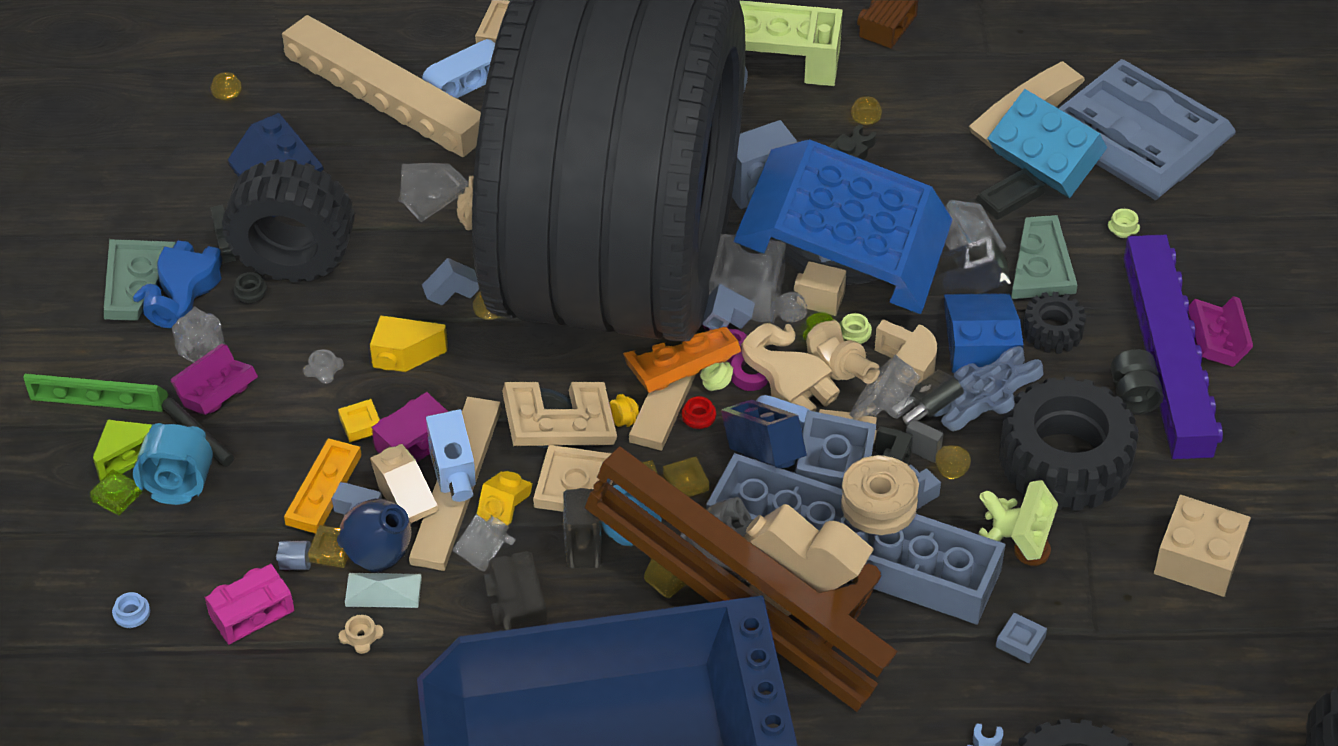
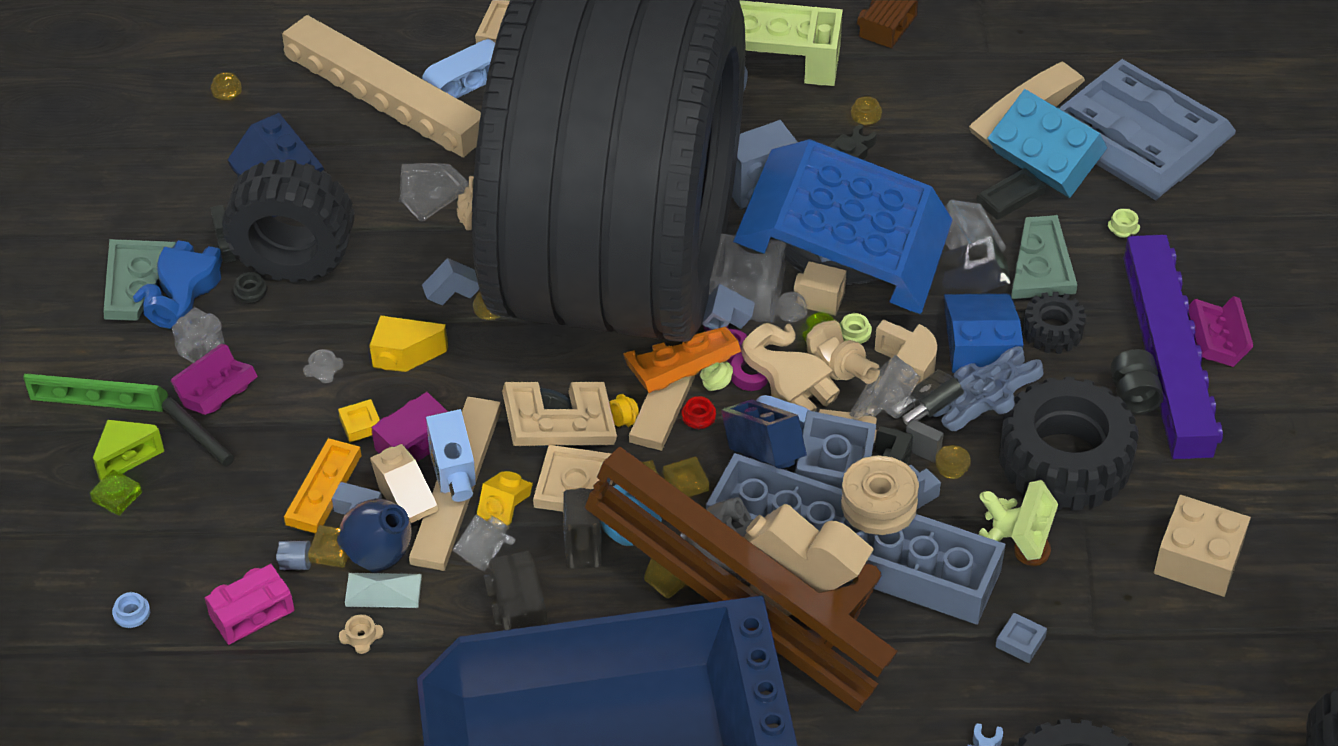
dark azure brick [133,423,213,505] -> none

